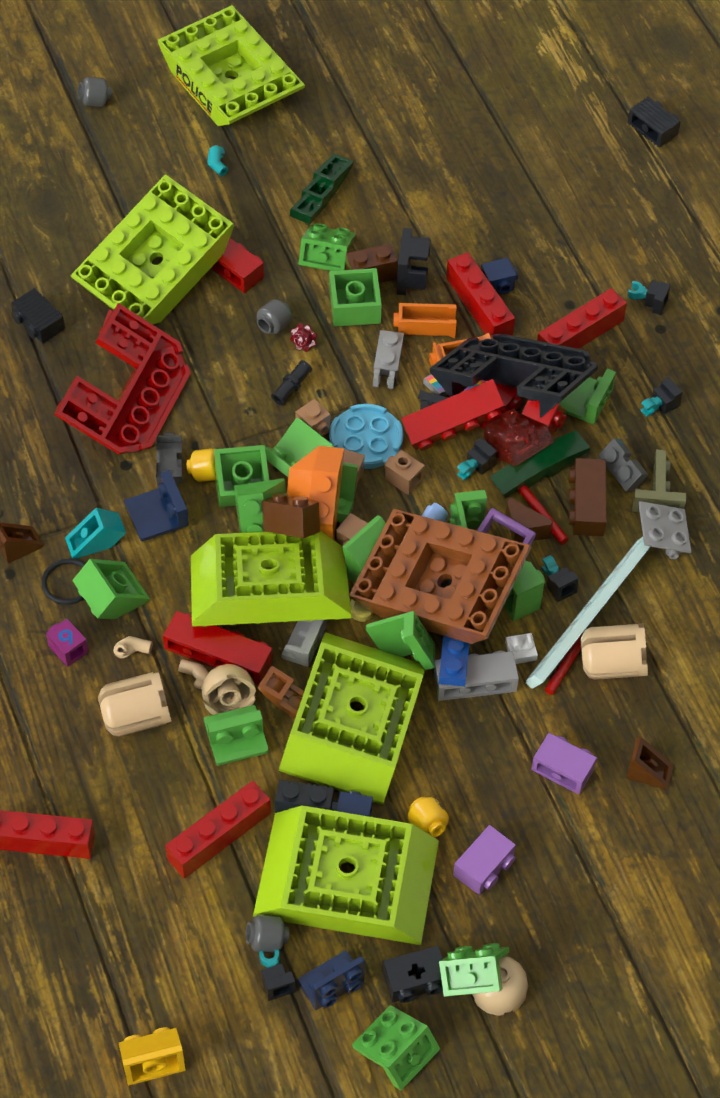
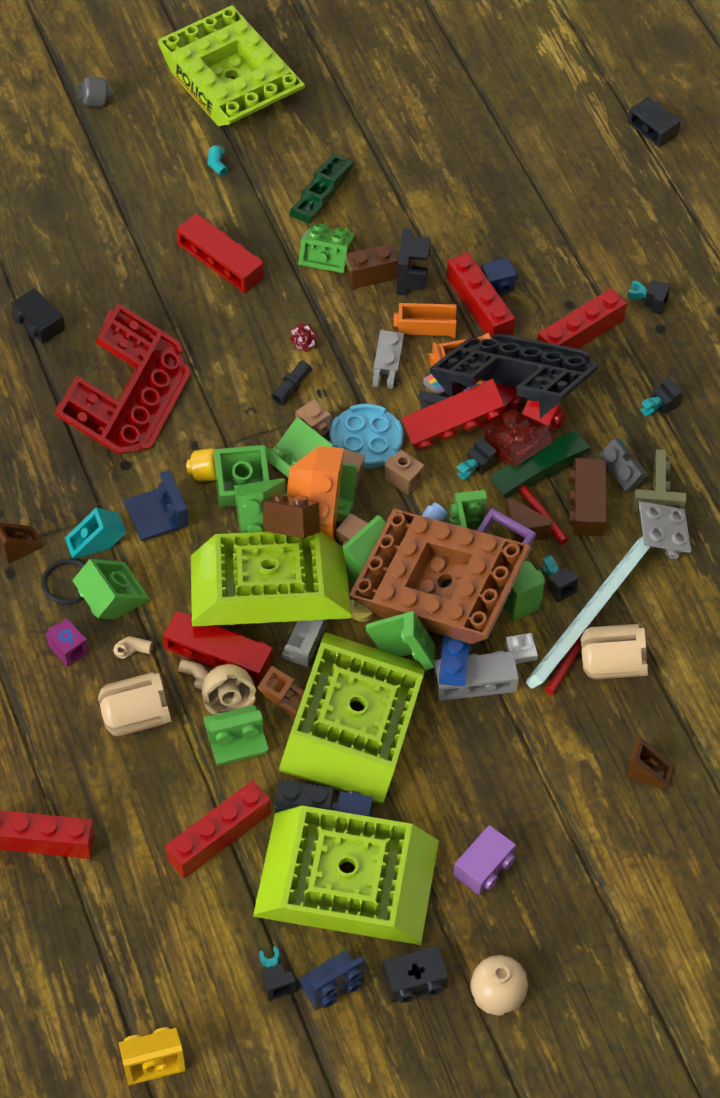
lime slope [70,174,234,325] -> none
dark grey piece [156,433,182,484] -> none
dark grey head [246,915,289,953] -> none
dark grey head [257,299,292,335] -> none
bright green brick [329,268,382,327] -> none
bright green bracket [352,1006,440,1090] -> none
yellow head [408,797,449,837] -> none
bracket [439,943,509,996] -> none
medium lavender brick [531,733,597,795] -> none
bright green bracket [560,369,616,425] -> none

